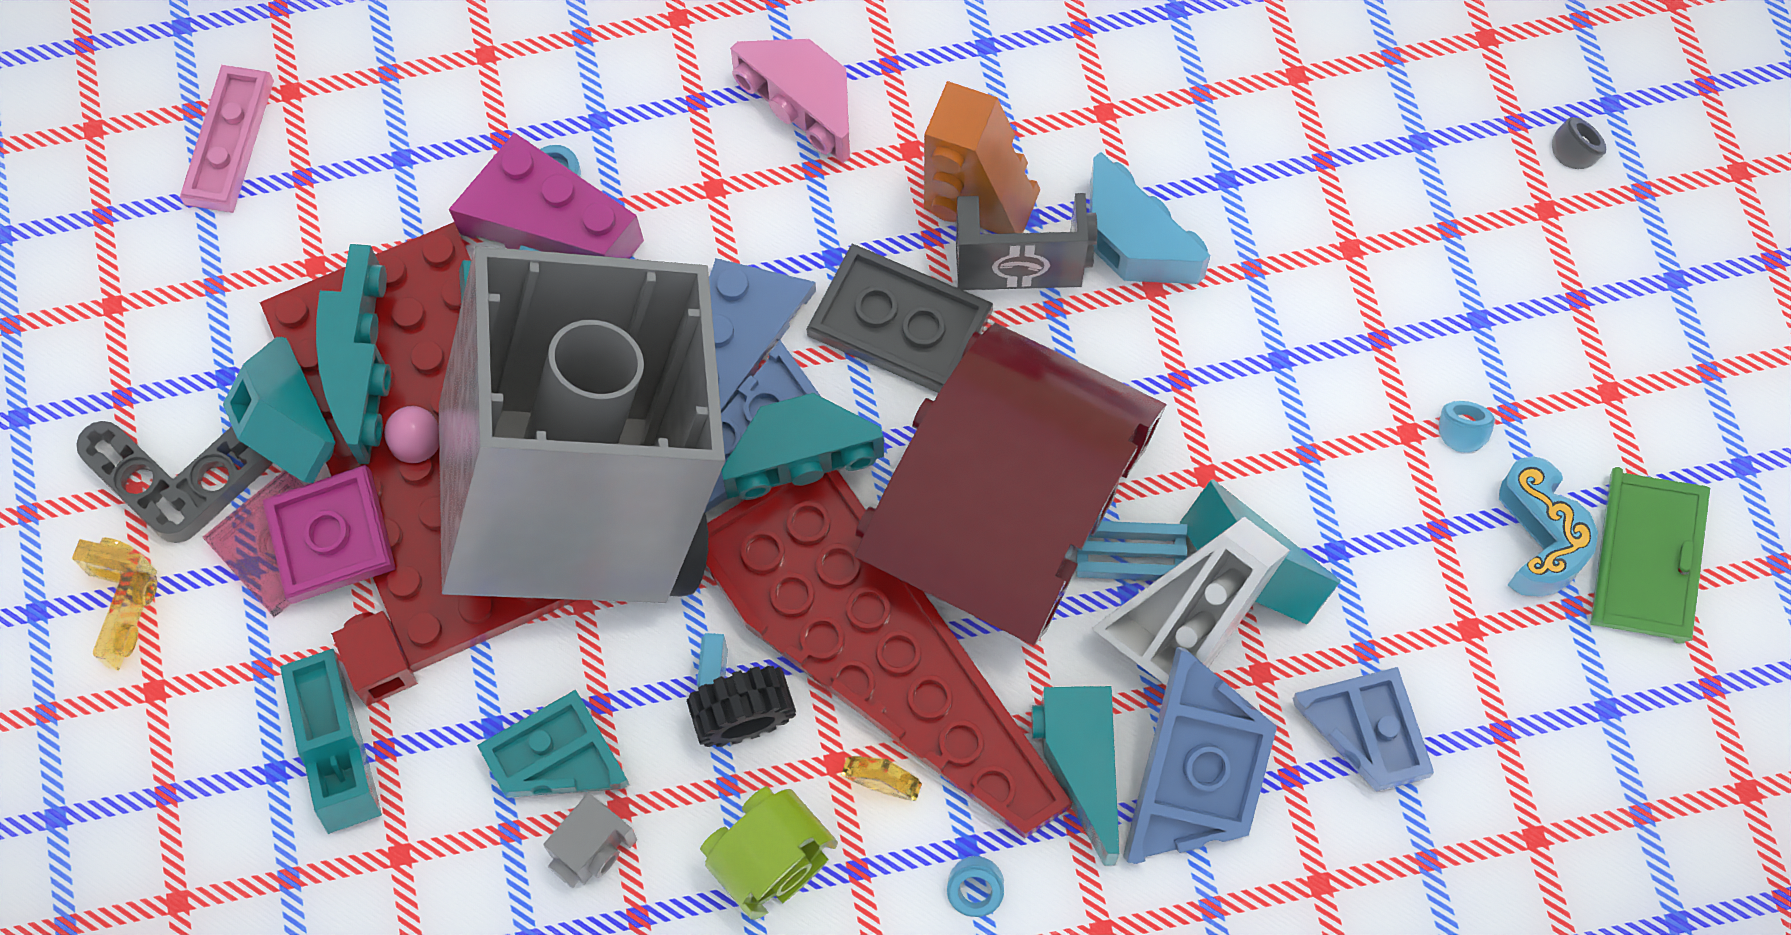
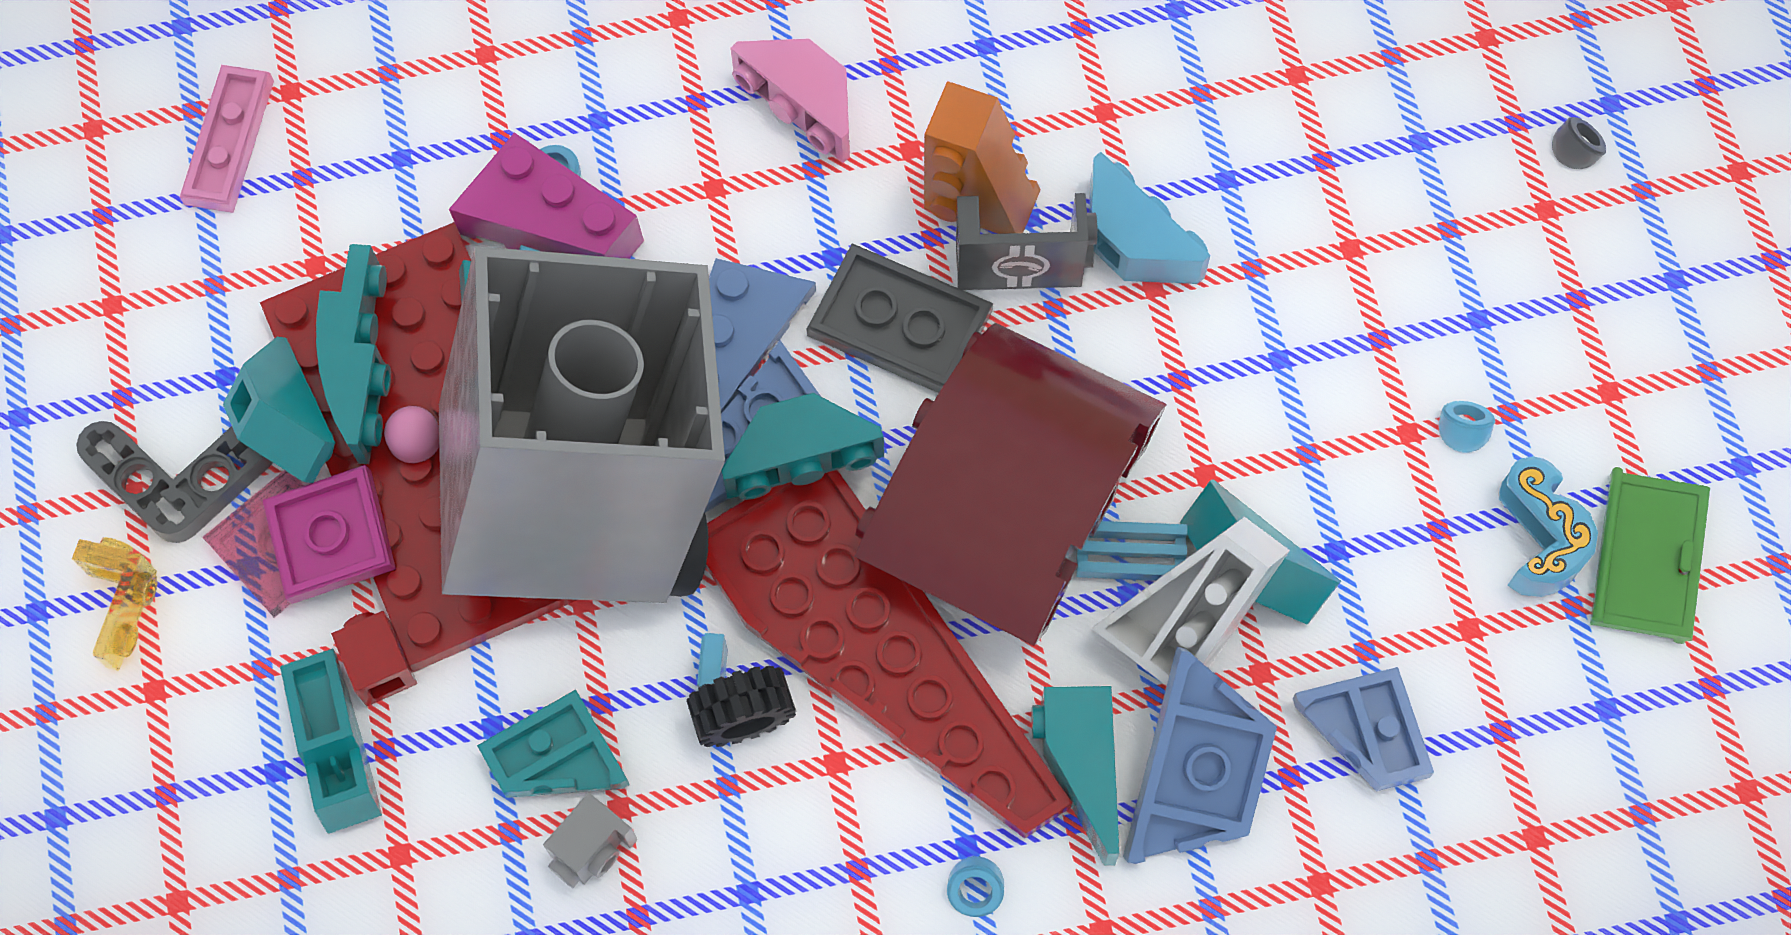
lime brick [700,786,838,920] -> none
clear yellow tile [841,756,922,801] -> none

